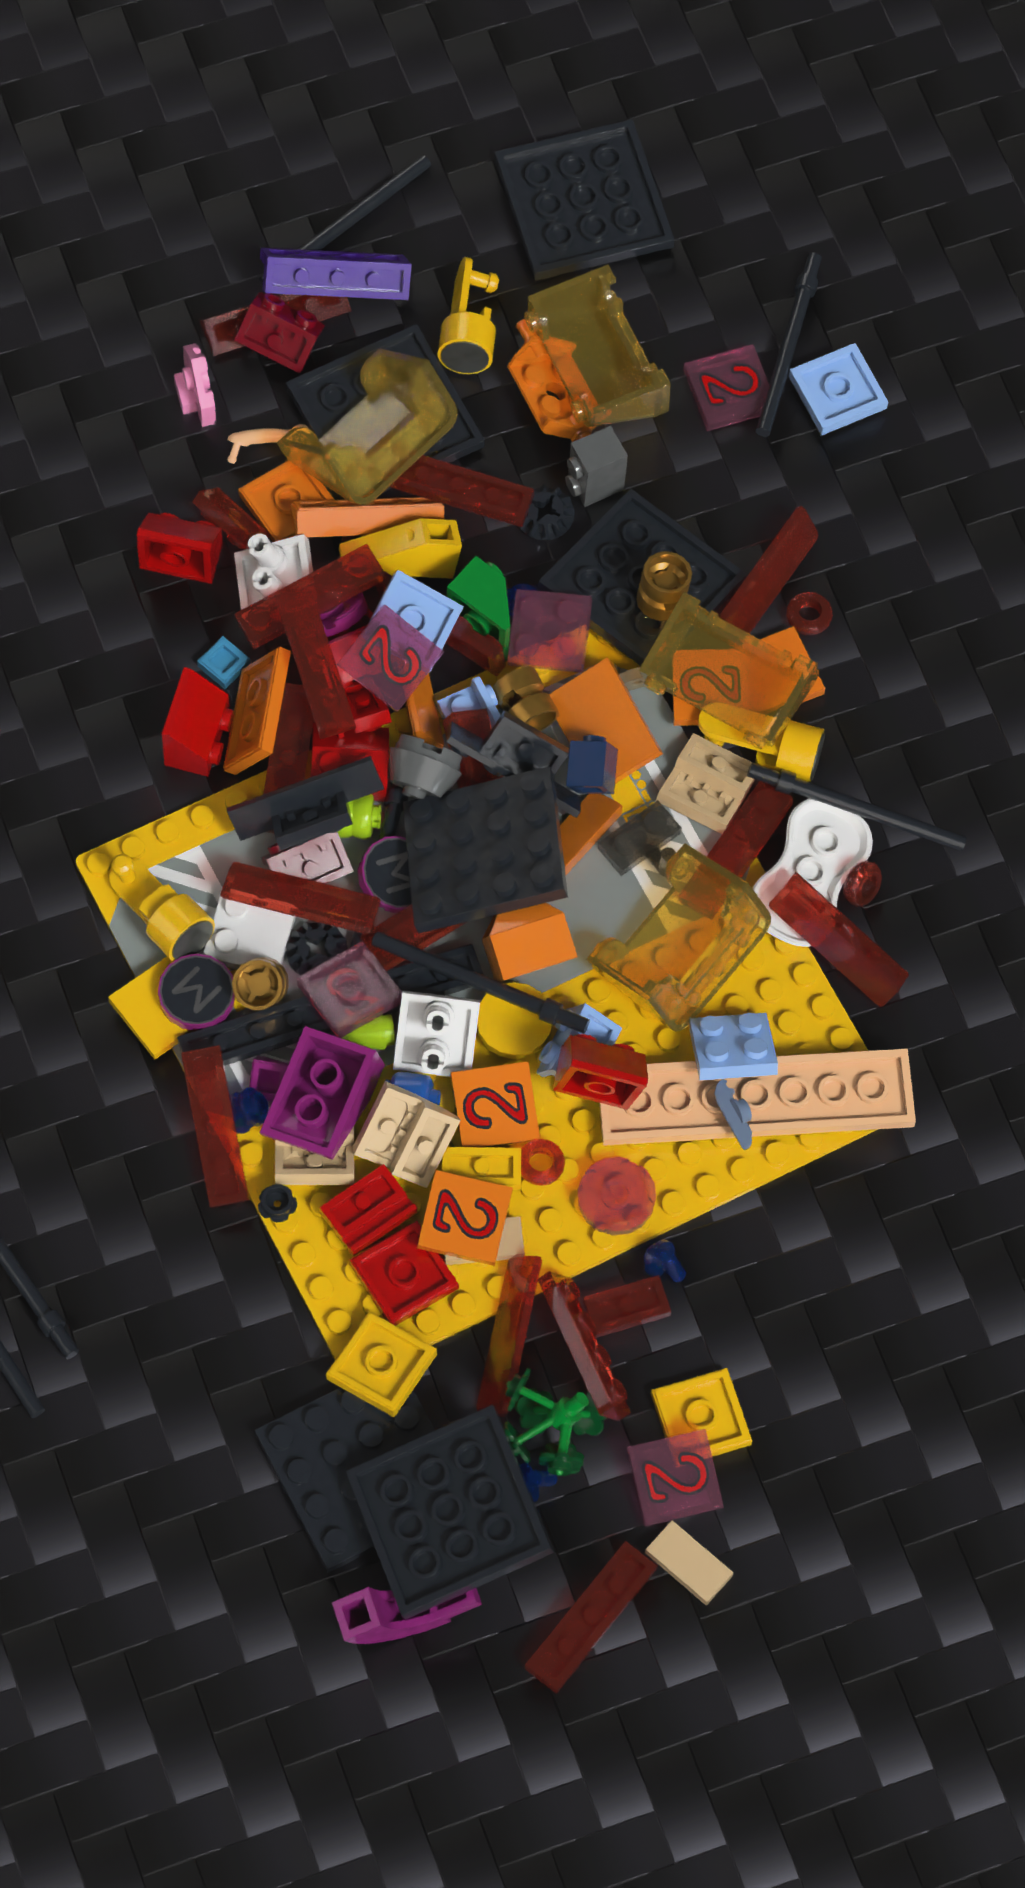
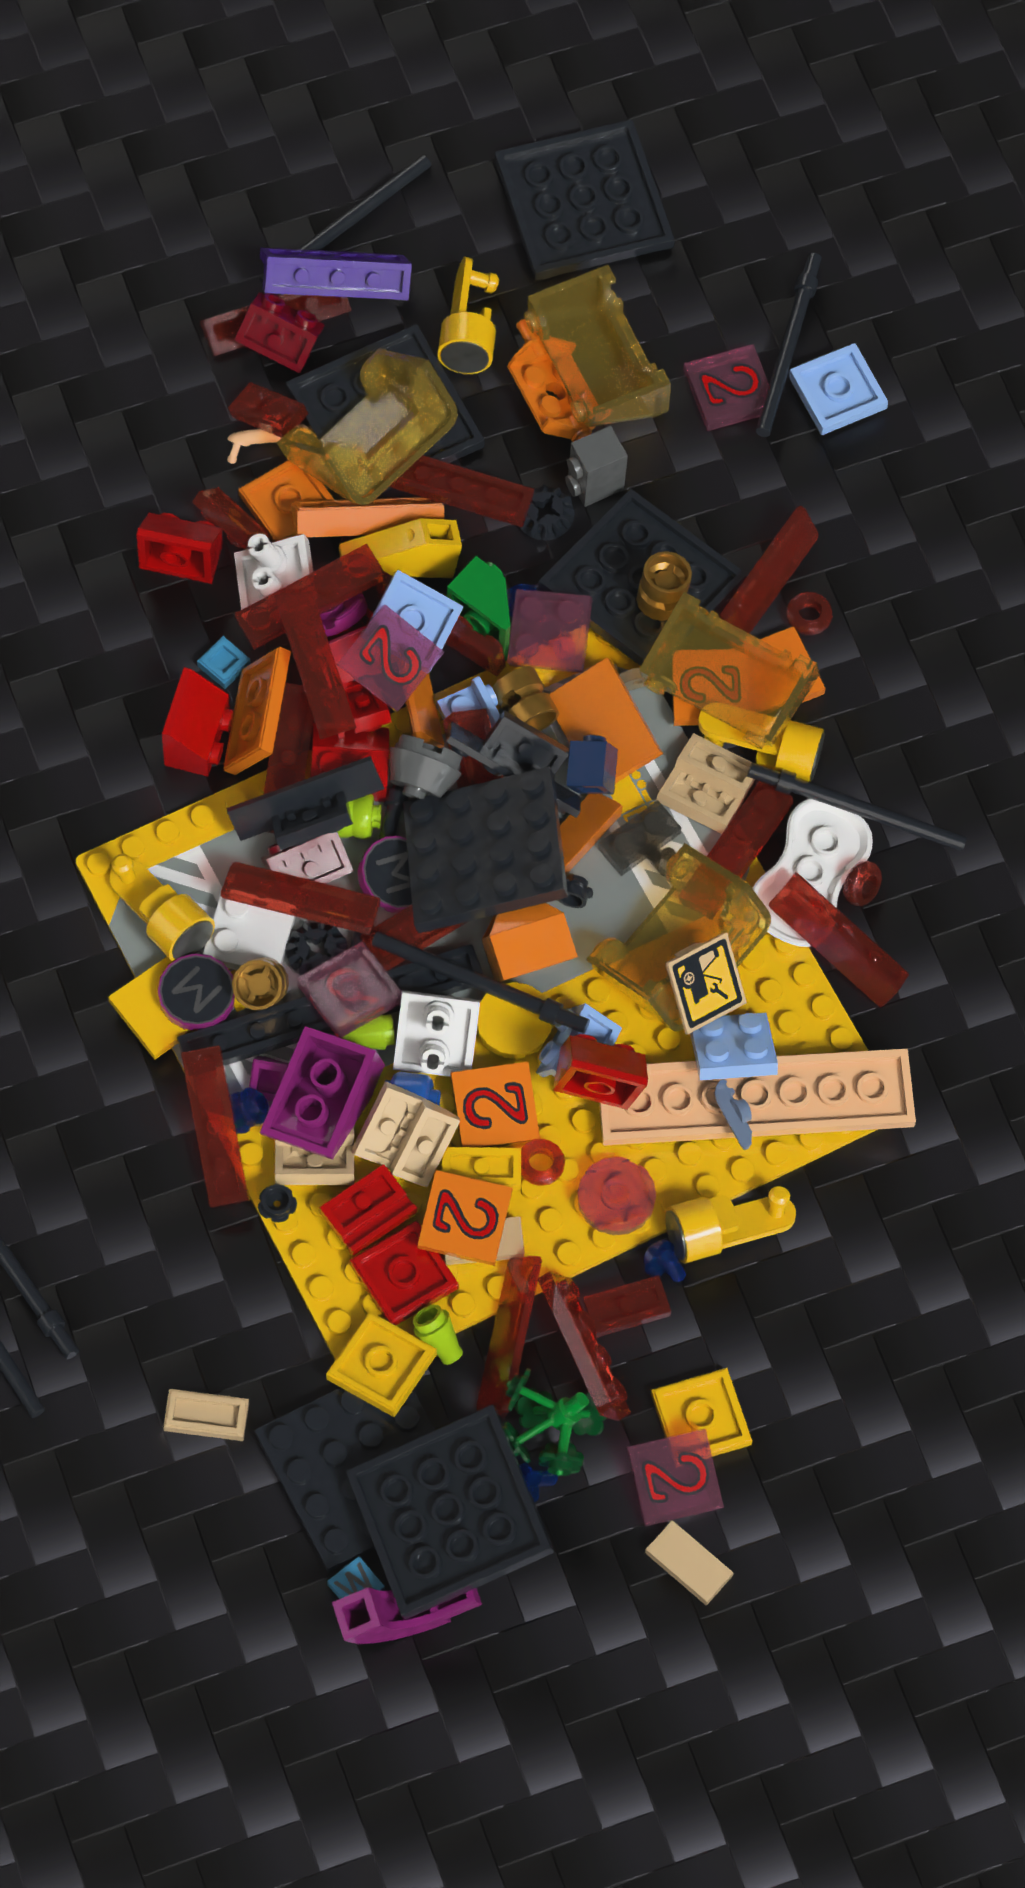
bright pink plate [174,343,216,427] -> none
clear red plate [525,1541,657,1694] -> none
none -> tan tile [163,1389,249,1441]
none -> clear red plate [228,382,308,440]
none -> dark azure tile [327,1556,385,1599]
none -> lime cone [413,1305,463,1365]
none -> black plate [558,874,593,908]
none -> piece [665,932,747,1035]
none -> yellow piece [666,1186,796,1264]

